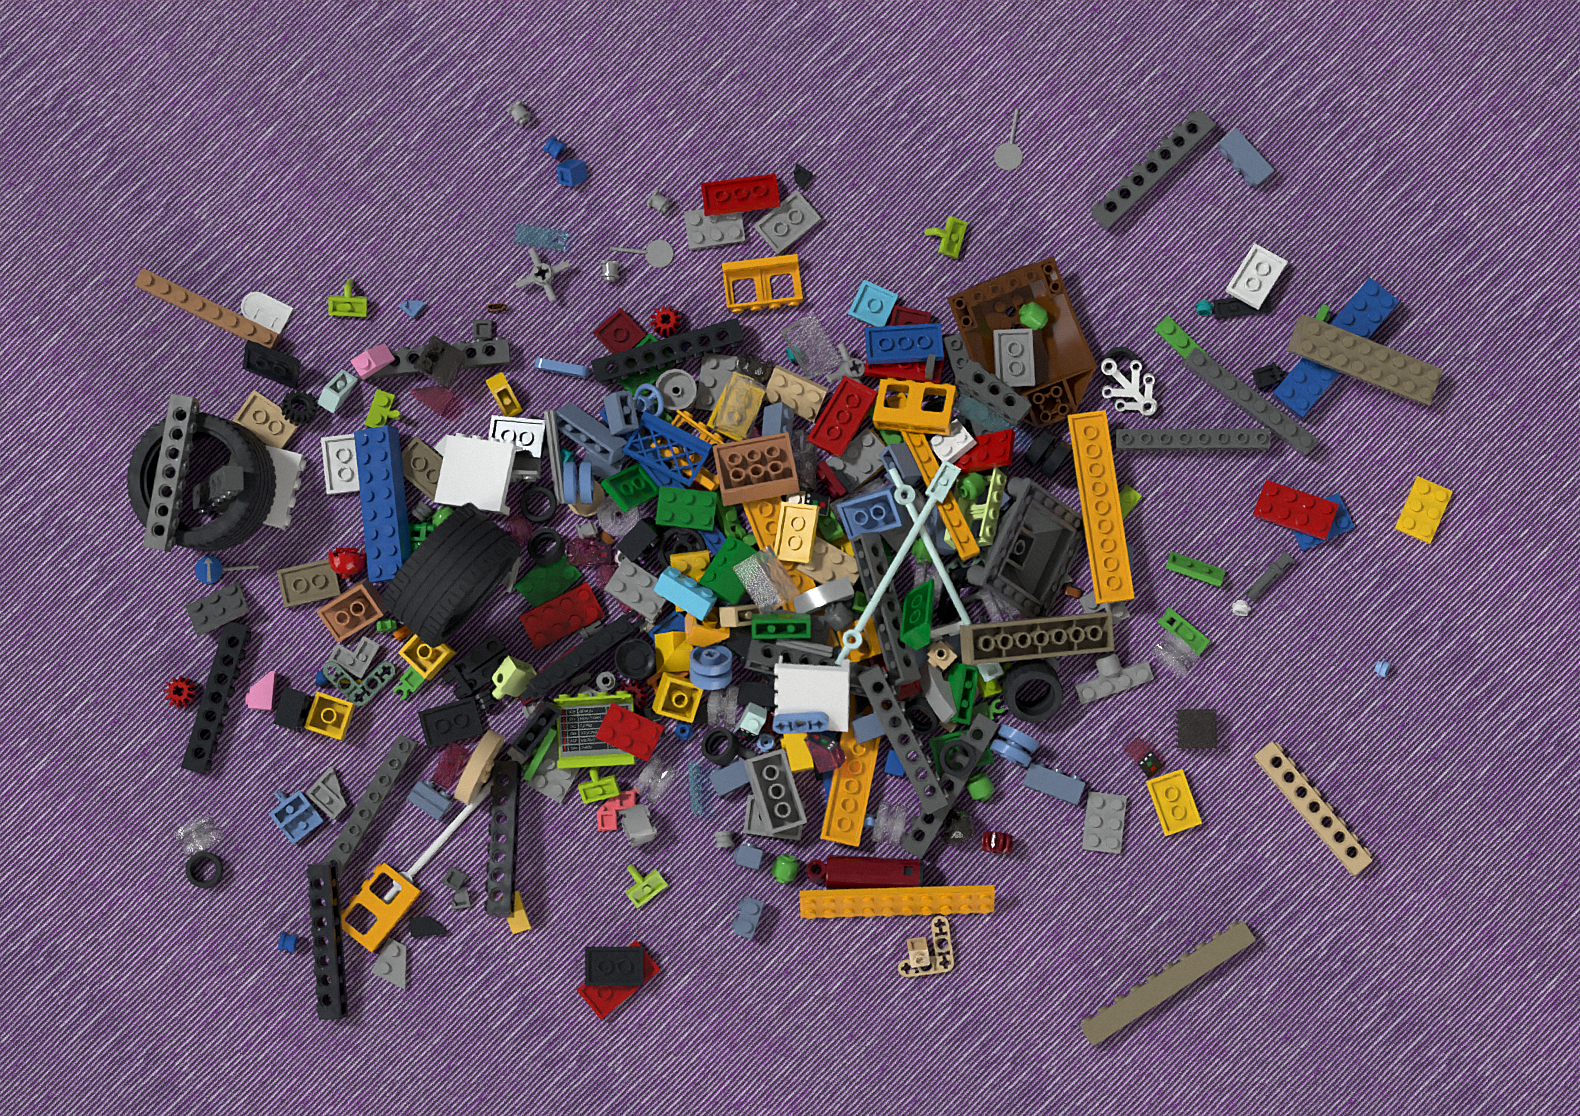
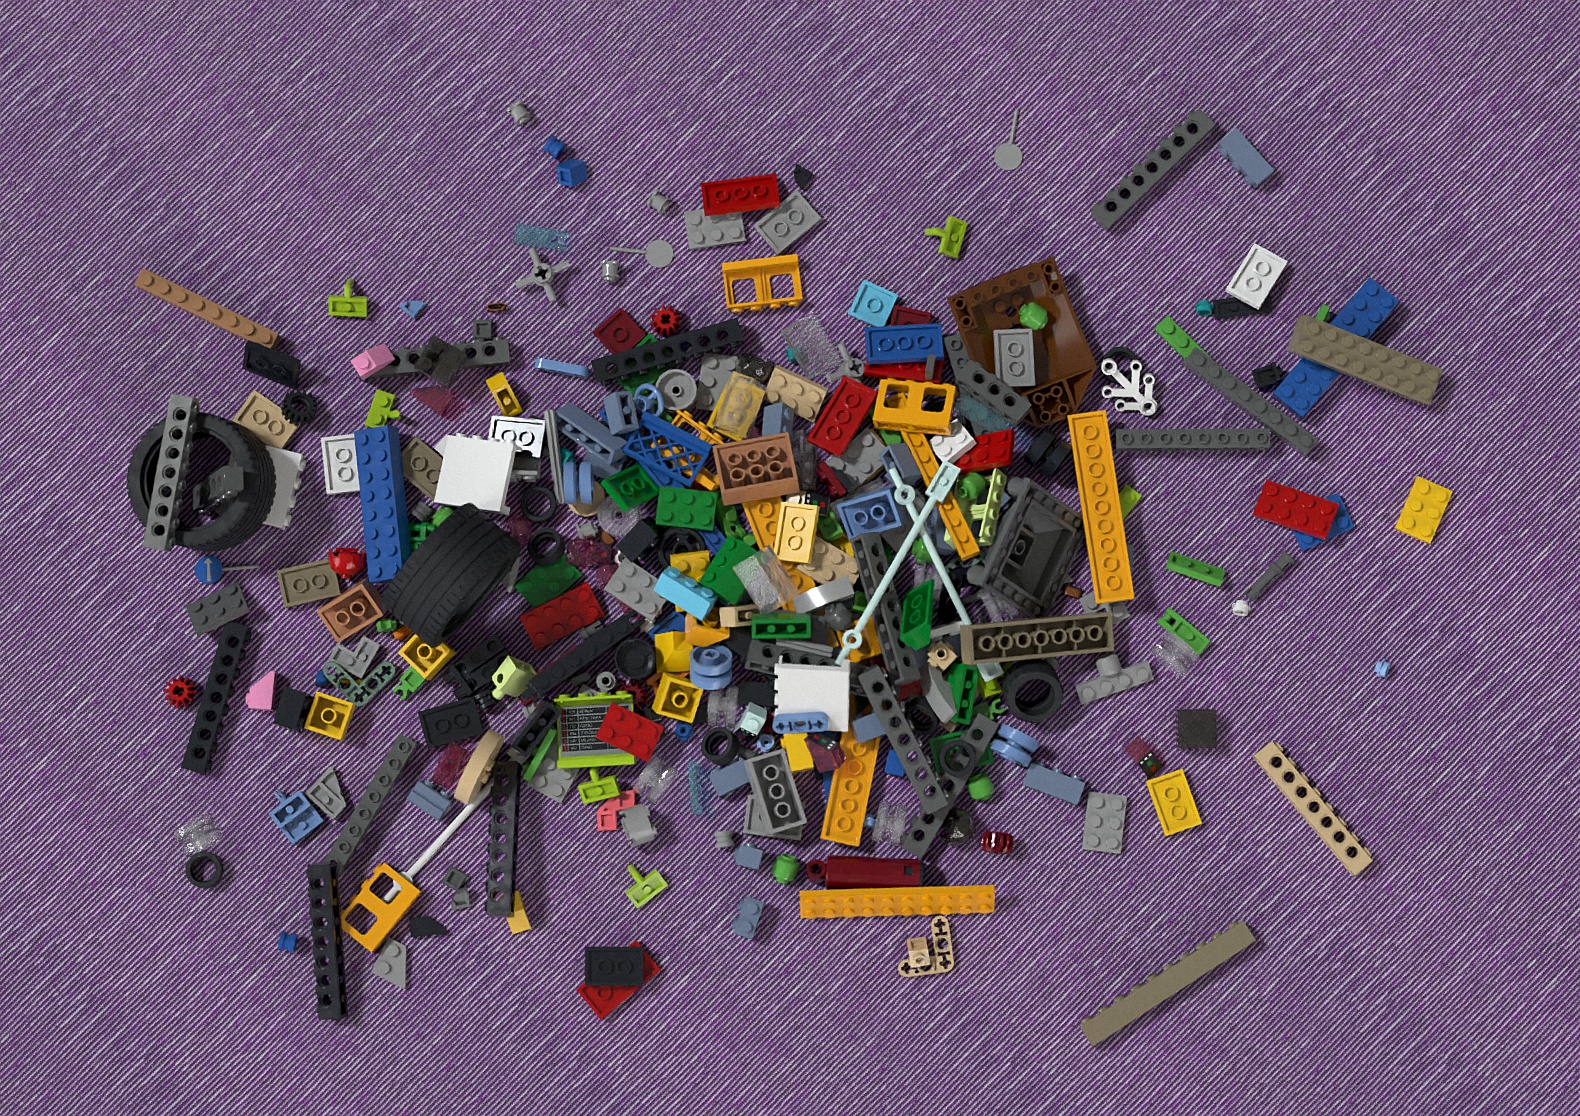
white window [241,292,293,335] -> none
light aqua slope [318,369,358,413] -> none

